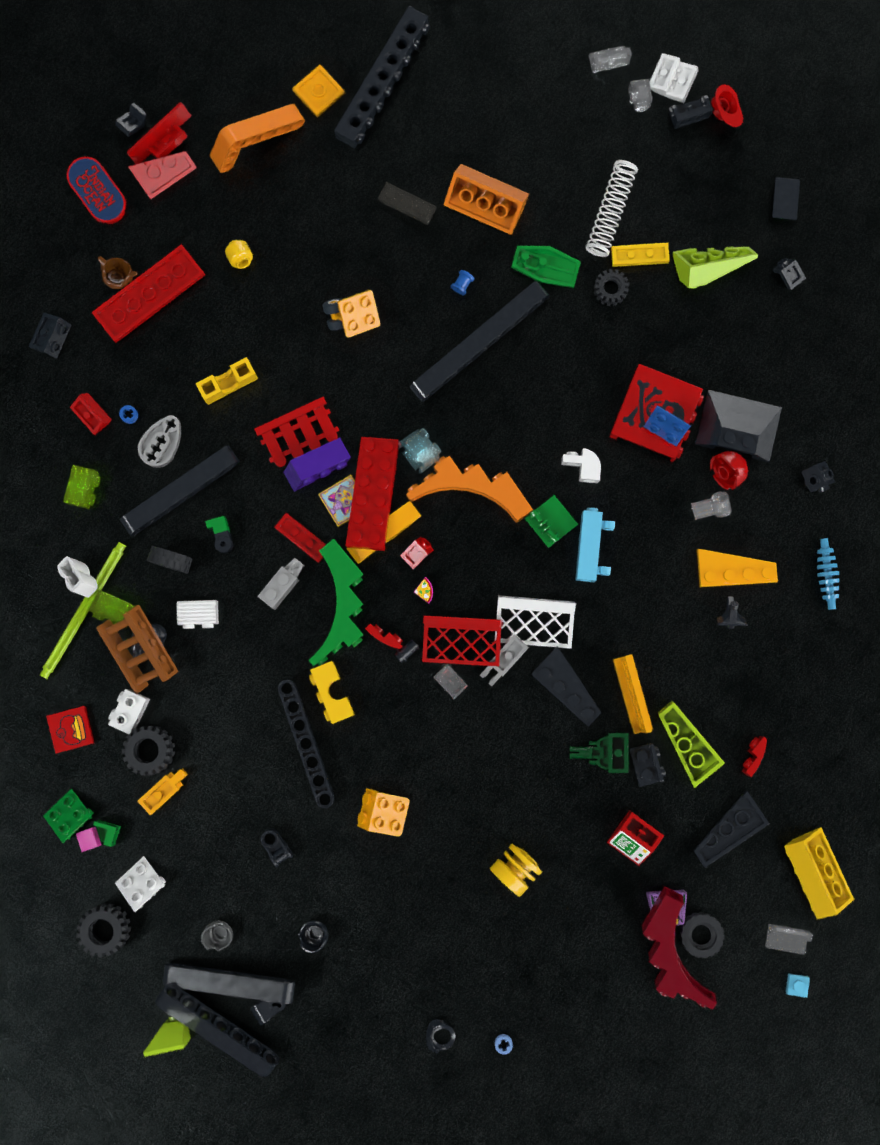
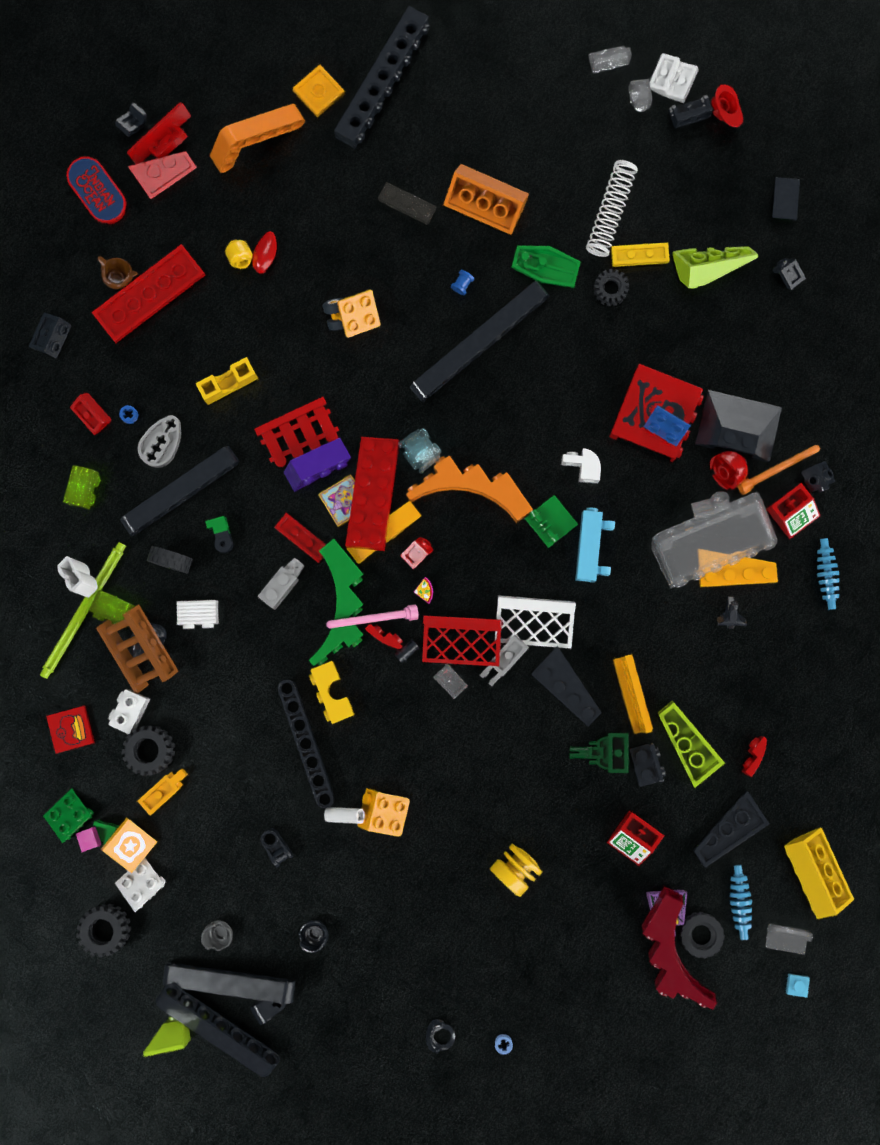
none -> light orange tile [101,818,157,873]
none -> red arm [252,231,276,274]
none -> white piece [324,807,365,824]
none -> bright pink piece [326,604,418,628]
none -> clear windscreen [651,493,778,588]
none -> dark azure piece [730,865,752,940]
none -> orange piece [738,445,820,495]
none -> red slope [766,483,820,539]

